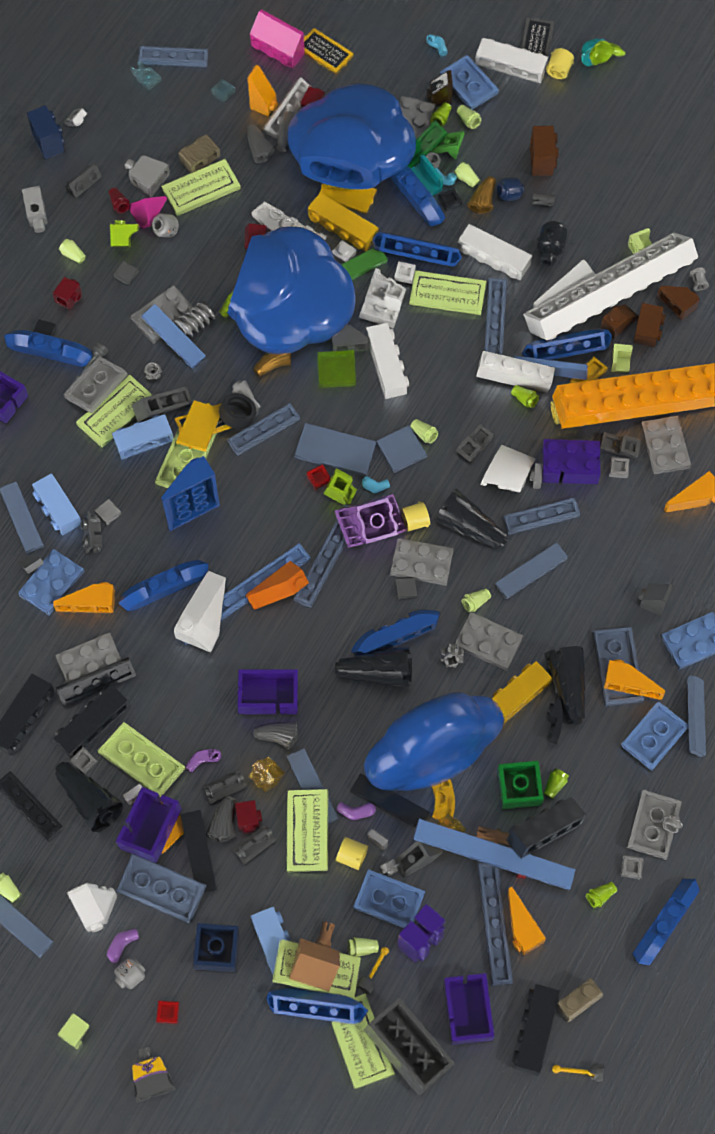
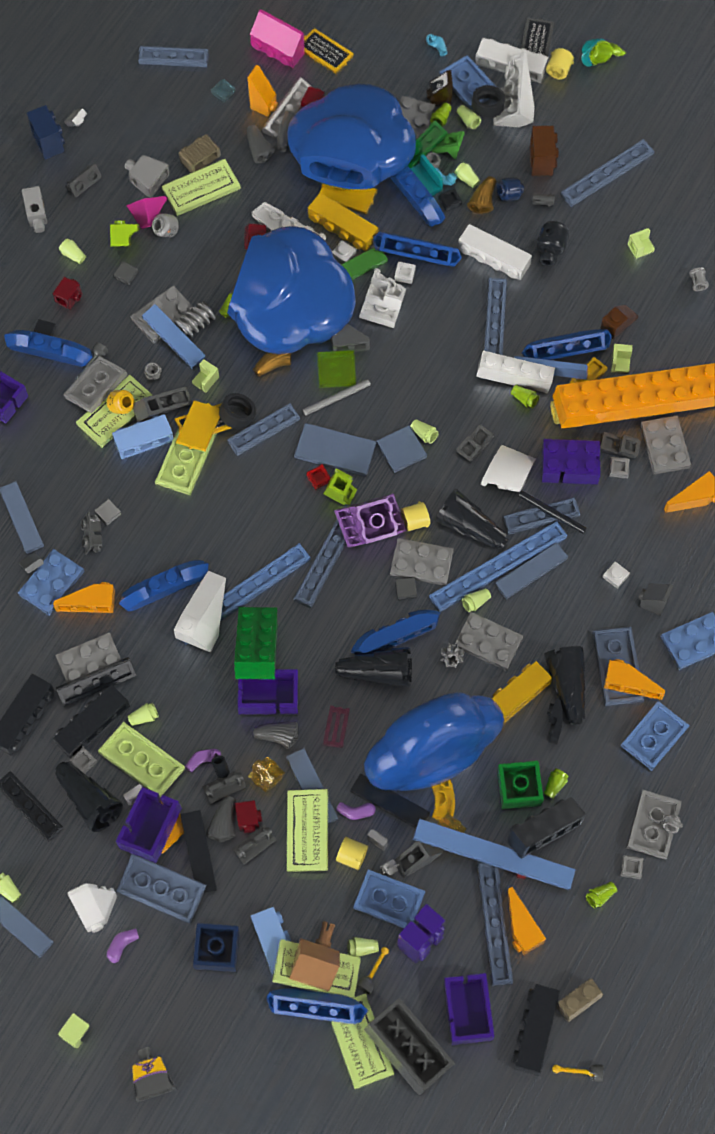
light blue brick [32,473,81,536] -> none
dark red cone [109,188,130,213] -> none
light grey head [114,958,146,990] -> none
clear light blue plate [131,61,162,91] -> none
red tile [156,1001,179,1024] -> none
blue slope [161,456,220,531] -> none
light grey cone [232,380,261,411] -> none
orange slope [245,561,309,610] -> none
medium azure arm [362,477,390,493] -> none
white brick [366,323,409,399] -> none
yellowish green tile [409,271,486,315] -> none
medium nougat pin [476,825,509,845] -> none
white brick [523,232,698,340] -> none
light grey plate [530,463,543,489] -> none
white slope [533,259,595,308] -> none
blue brick [632,879,700,966] -> none
reddish brown brick [633,303,666,347] -> none
reddish brown slope [657,286,700,321] -> none
sand blue tile [687,675,706,757] -> none
none -> yellow head [107,390,135,414]
none -> yellowish green cone [128,703,159,726]
none -> yellowish green panel [192,359,219,393]
none -> black hinge [212,755,230,778]
none -> green brick [234,607,278,679]
none -> light grey bar [302,379,371,416]
none -> clear pink tile [323,705,350,748]
none -> medium blue tile [429,521,567,612]
none -> black tyre [471,85,505,118]
none -> white wedge [493,51,534,127]
none -> black piece [518,490,587,534]
none -> sand blue tile [561,139,654,207]
none -> white plate [602,561,630,589]

